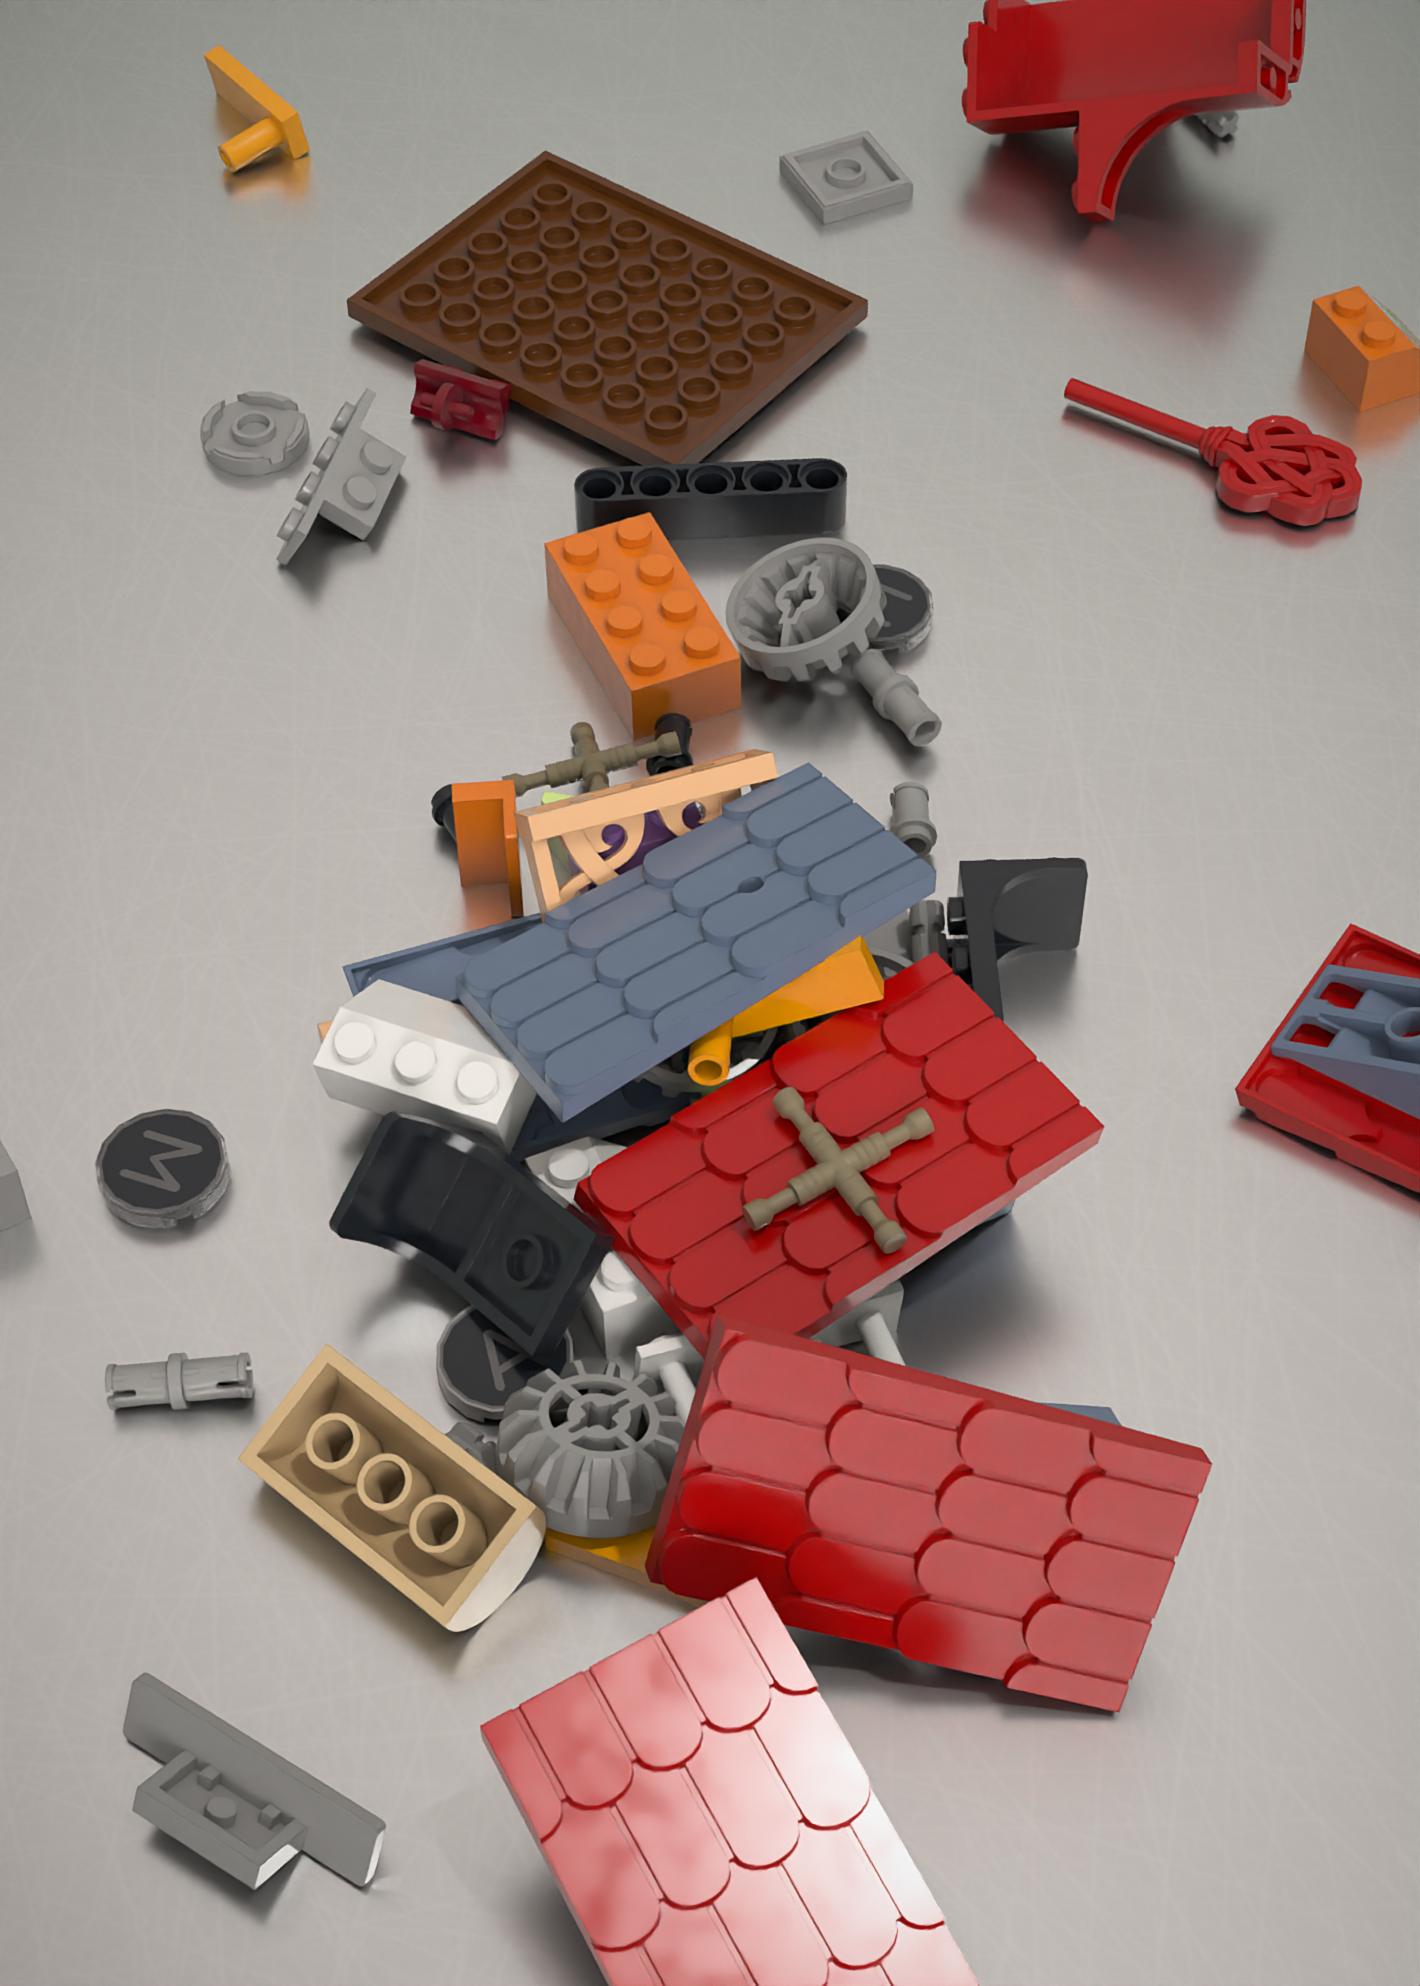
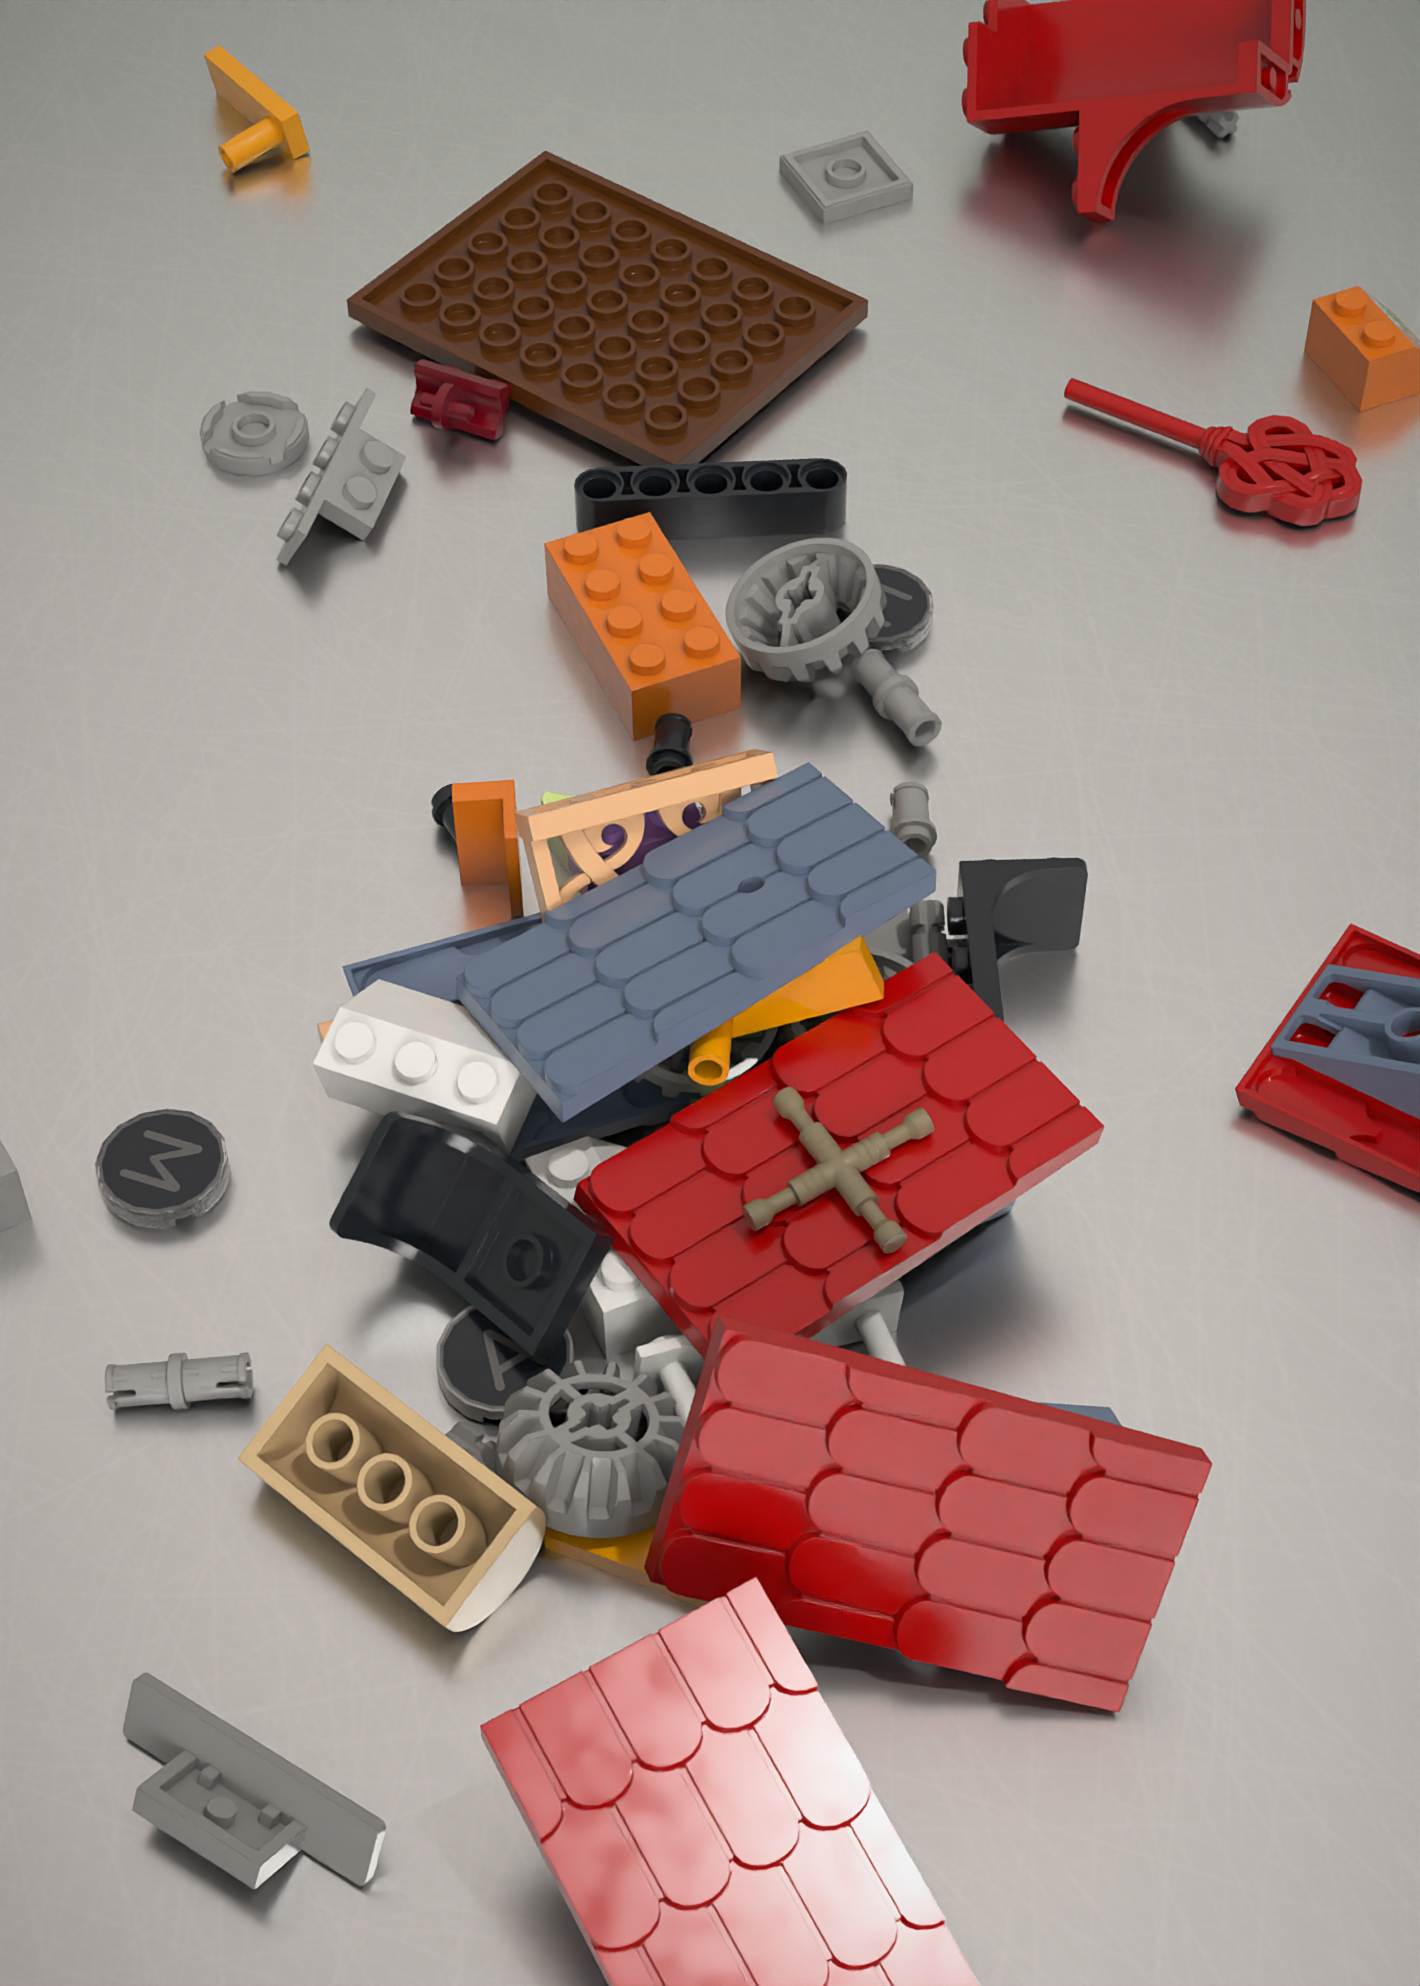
dark tan piece [502,722,682,798] -> none

